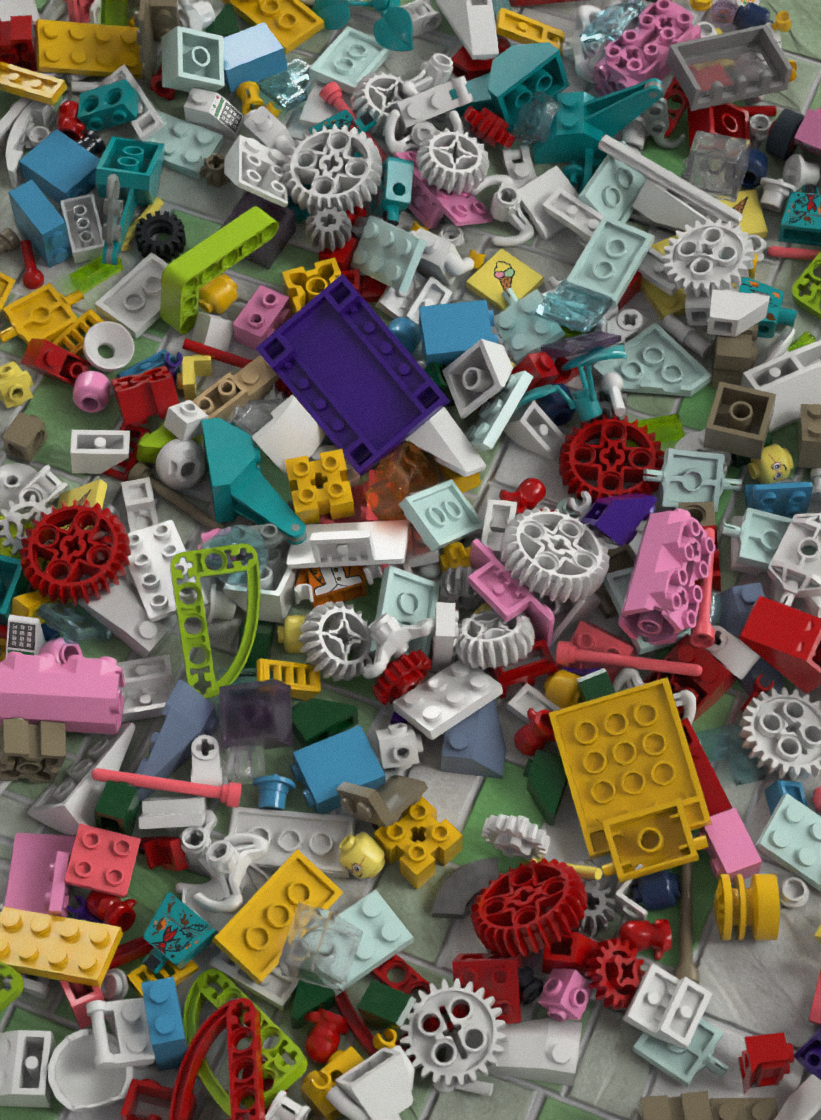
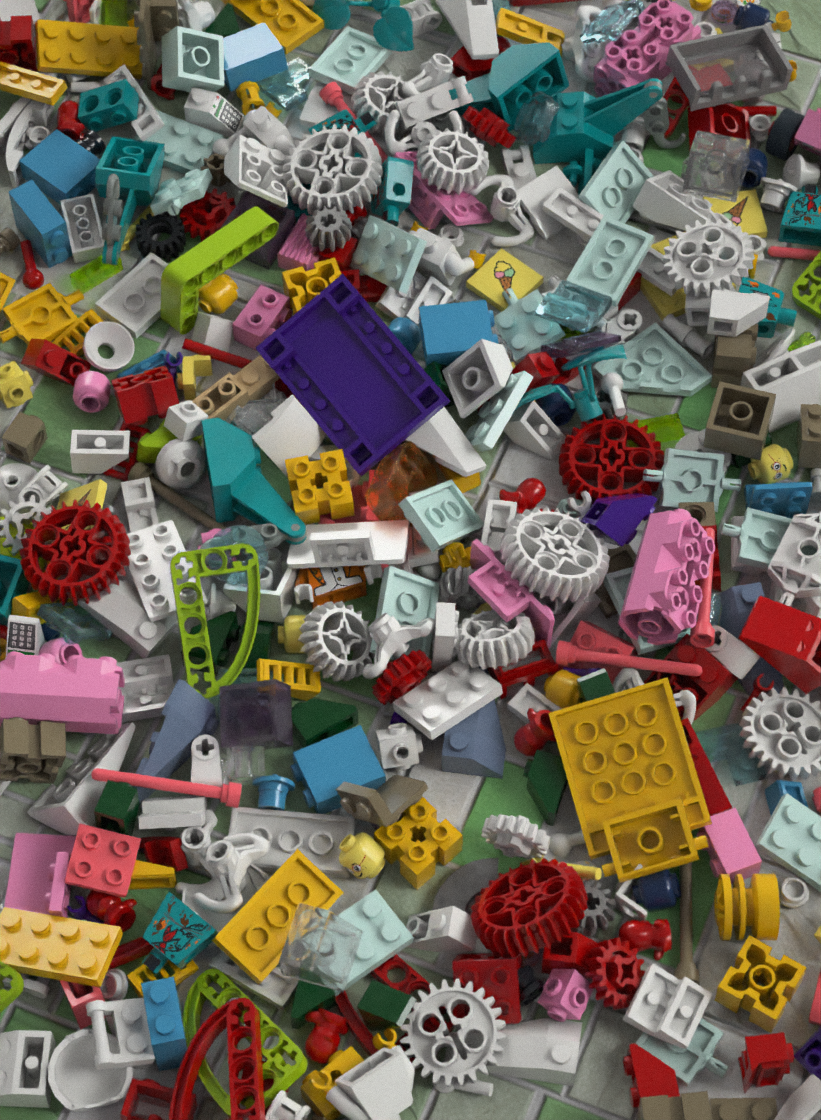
white axle [598,135,743,228] -> none
none -> yellow slope [128,860,177,890]
none -> light aqua plate [150,169,213,216]
none -> red gear [179,188,239,242]
none -> dark green slope [181,611,241,677]
none -> white bar [212,127,248,156]
none -> bright pink brick [277,214,320,271]
none -> white slope [406,906,477,955]
none -> white bar [549,831,585,857]
none -> red slope [623,1043,680,1110]
none -> yellow brick [714,935,807,1033]

